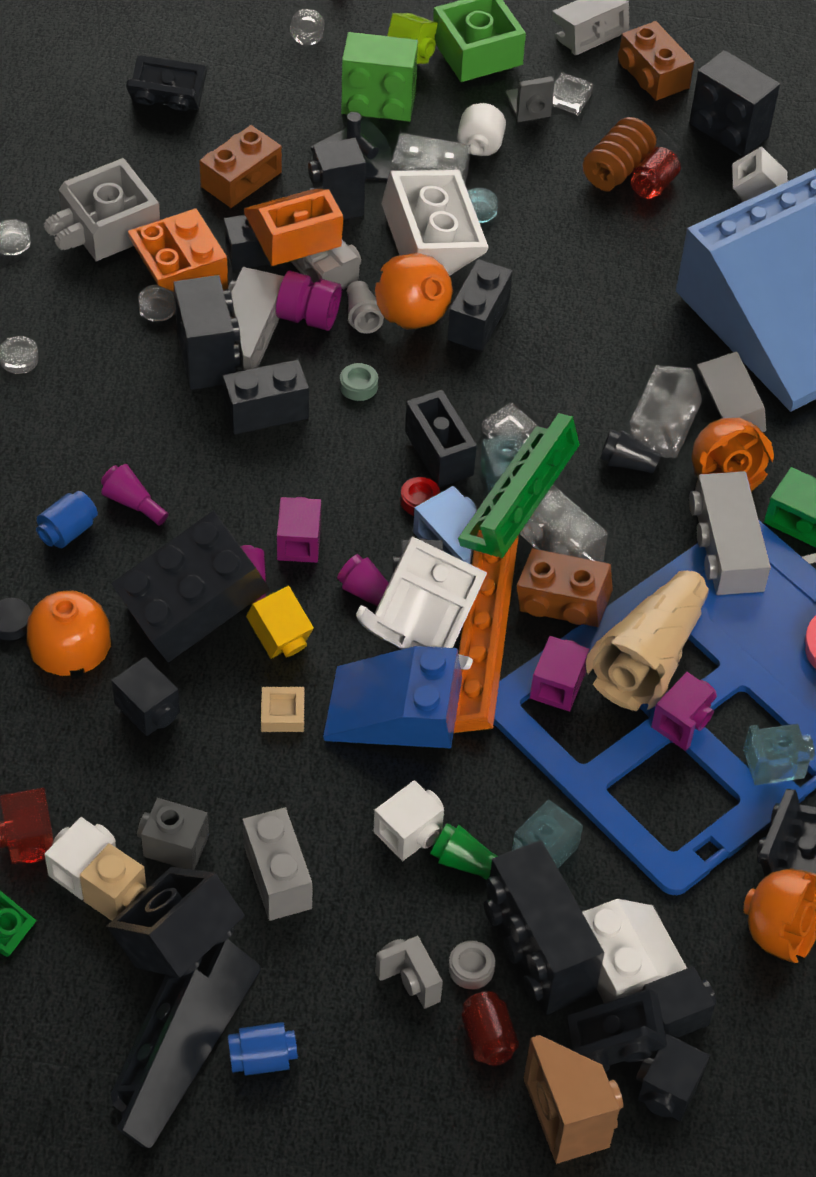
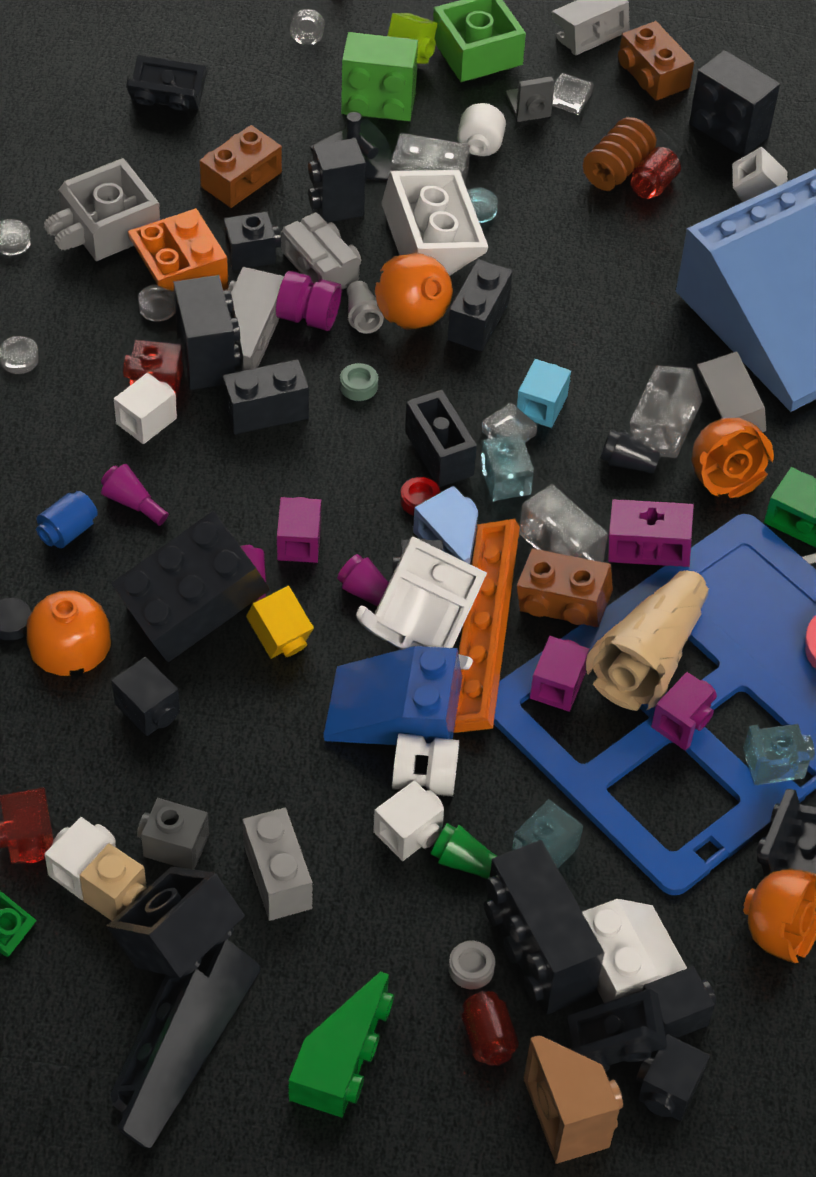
blue brick [228,1022,298,1076] -> none
orange slope [244,189,343,266] -> none
tan tile [261,687,304,732] -> none
light grey bracket [375,936,443,1009] -> none
green fence [458,413,580,558] -> none
light grey brick [689,471,771,595] -> none
none -> white brick [114,373,177,444]
none -> clear red brick [123,340,183,399]
none -> green slope [289,972,394,1118]
none -> white wheel [392,733,459,797]
none -> medium azure brick [516,359,571,428]
none -> magenta brick [609,499,694,567]

